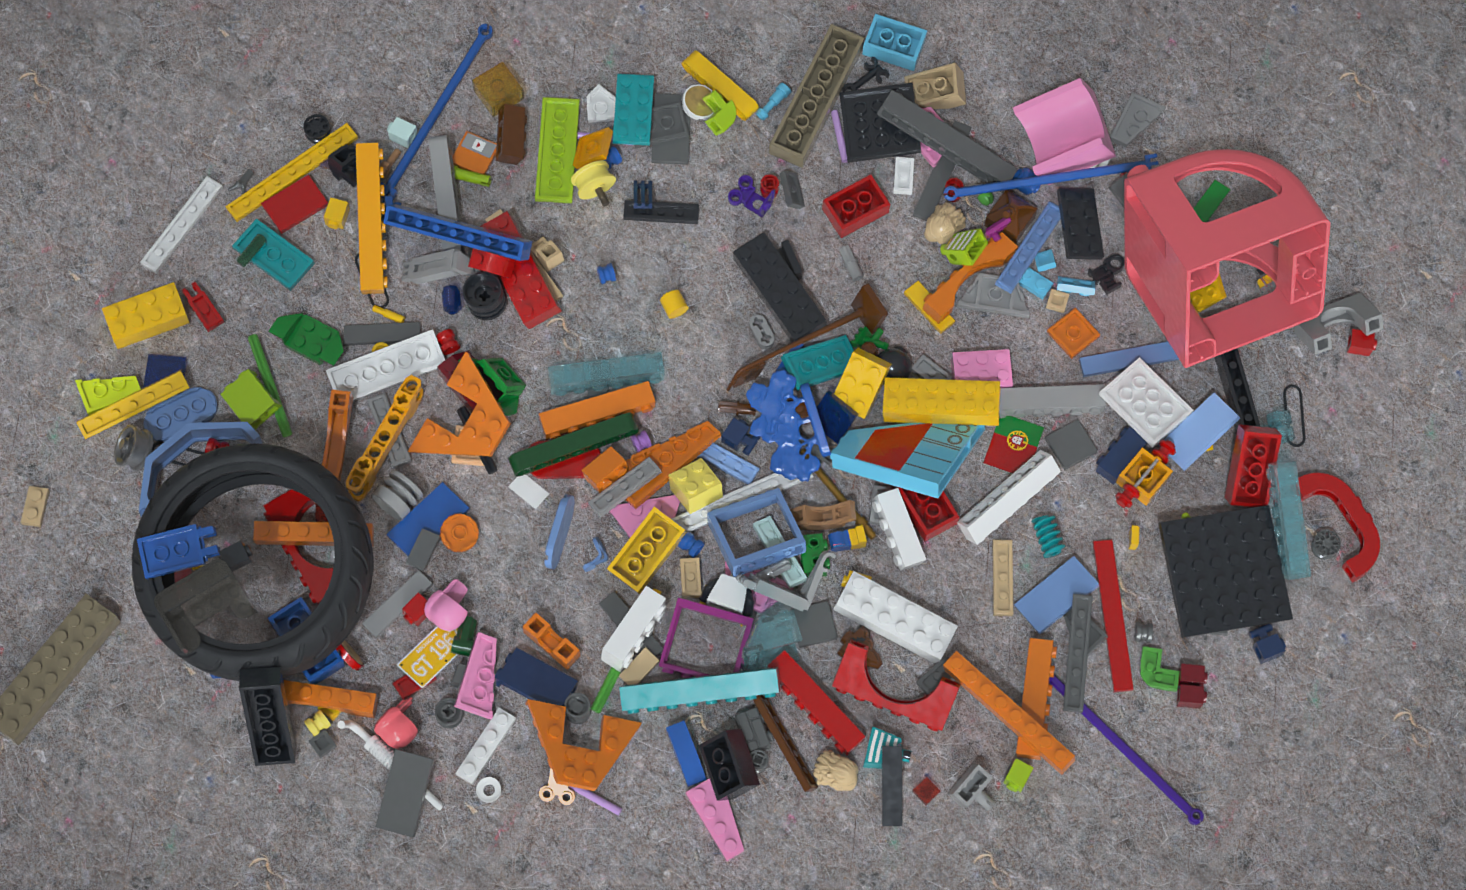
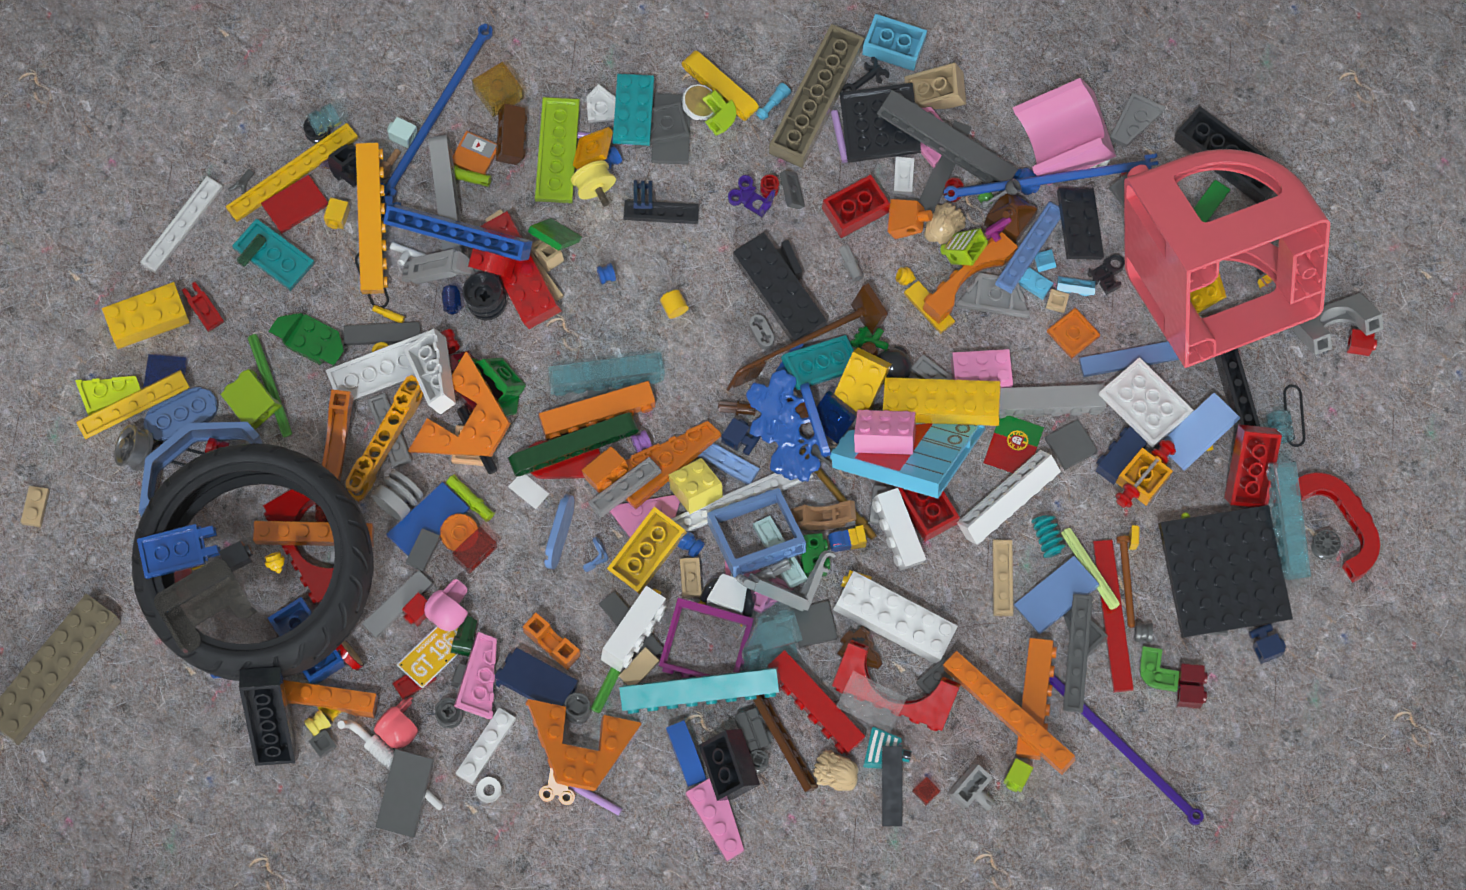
none -> yellow plate [264,552,285,574]
none -> clear light blue wheel [307,103,341,136]
none -> white piece [390,242,426,266]
none -> white wedge [404,328,456,414]
none -> lime pin [446,474,495,522]
none -> clear red panel [452,527,497,574]
none -> green tile [528,218,582,251]
none -> clear plate [836,671,907,733]
none -> bright pink brick [854,410,916,455]
none -> orange torso [887,199,933,239]
none -> yellow plate [896,267,916,286]
none -> dark grey hinge [981,178,1022,208]
none -> yellowish green axle [1061,528,1120,610]
none -> dark orange bar [1116,536,1135,628]
none -> black brick [1174,106,1274,204]

